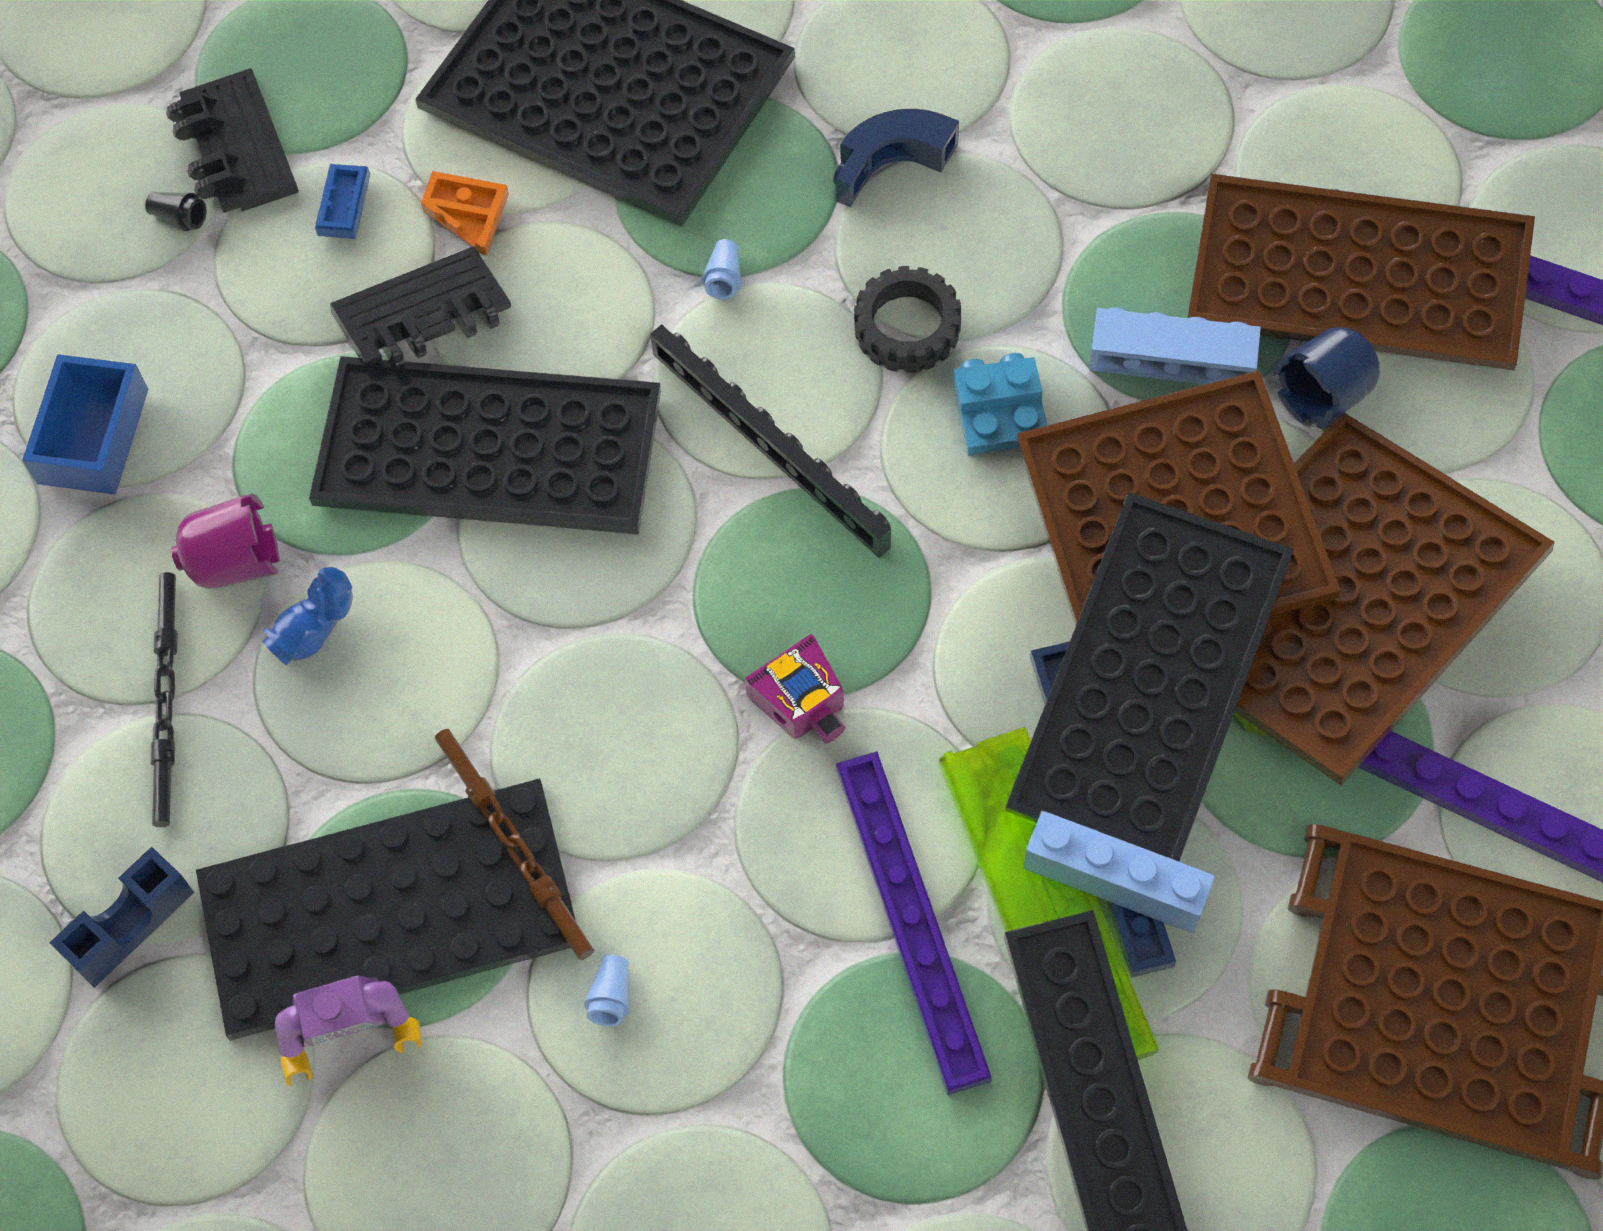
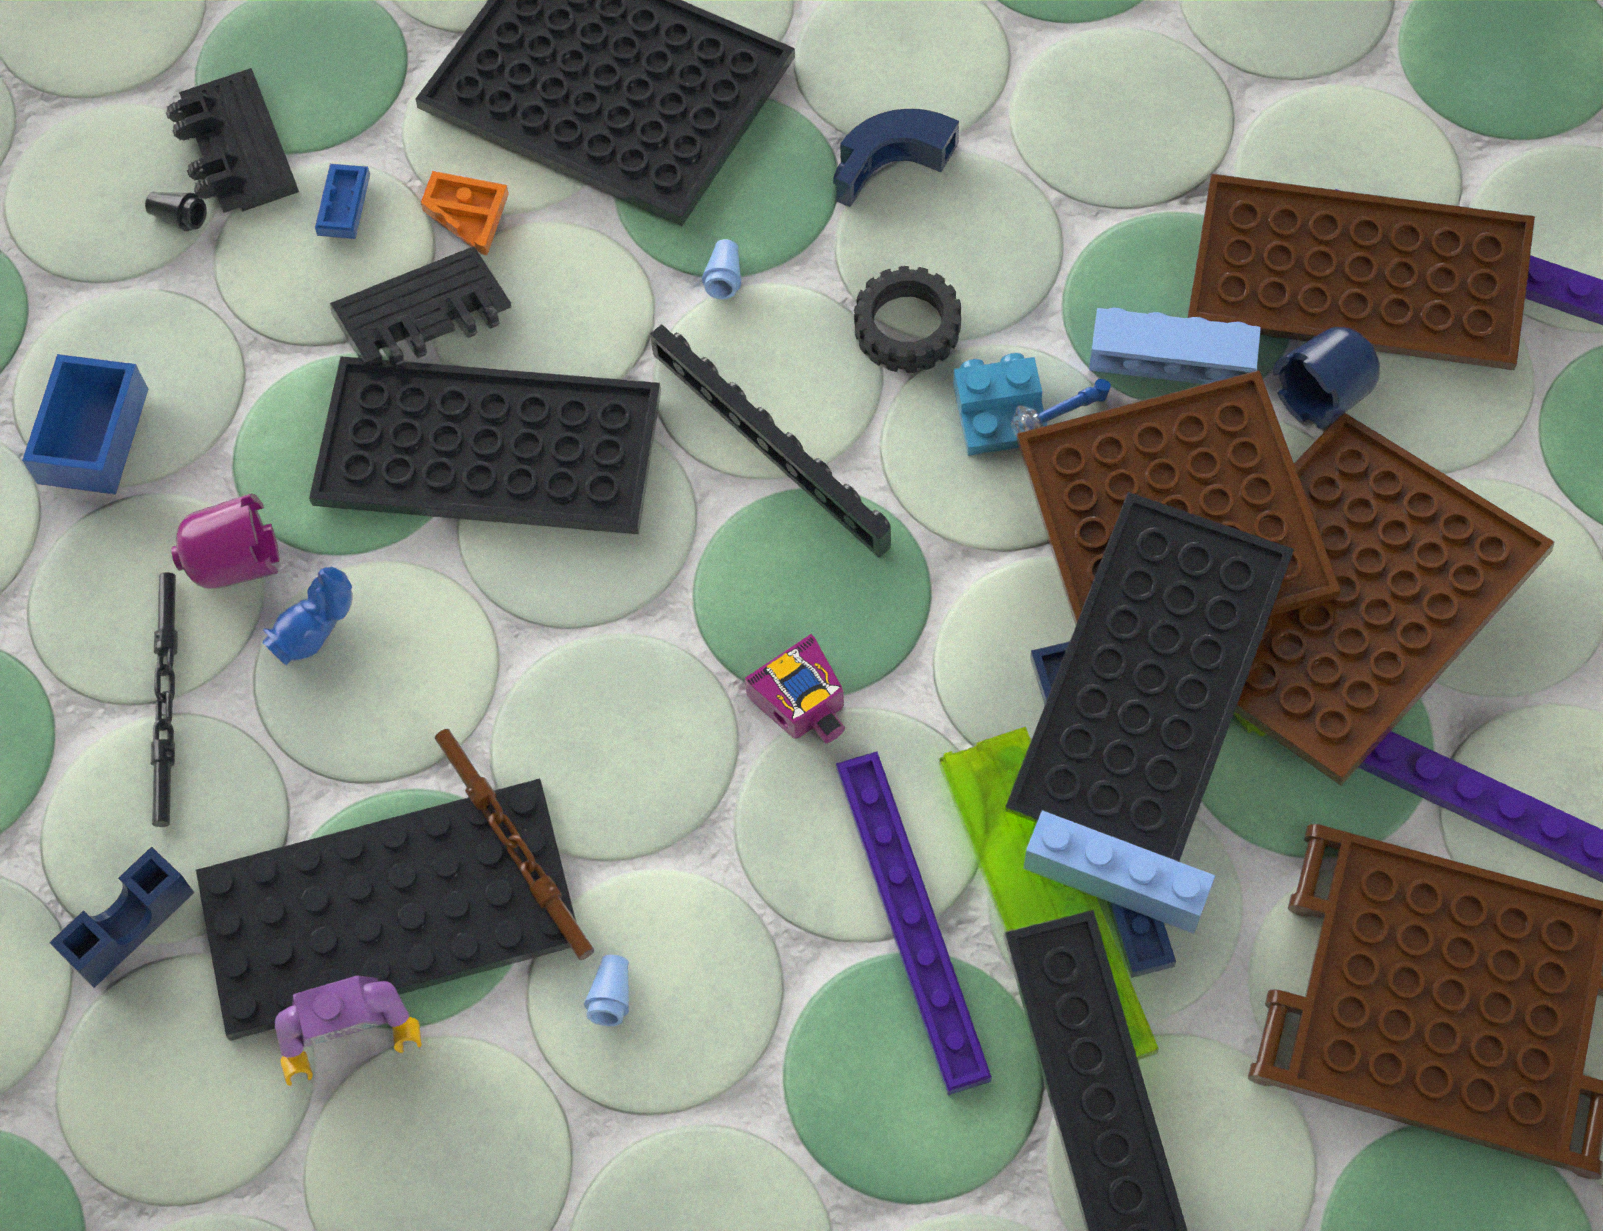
none -> blue piece [1011,379,1111,437]

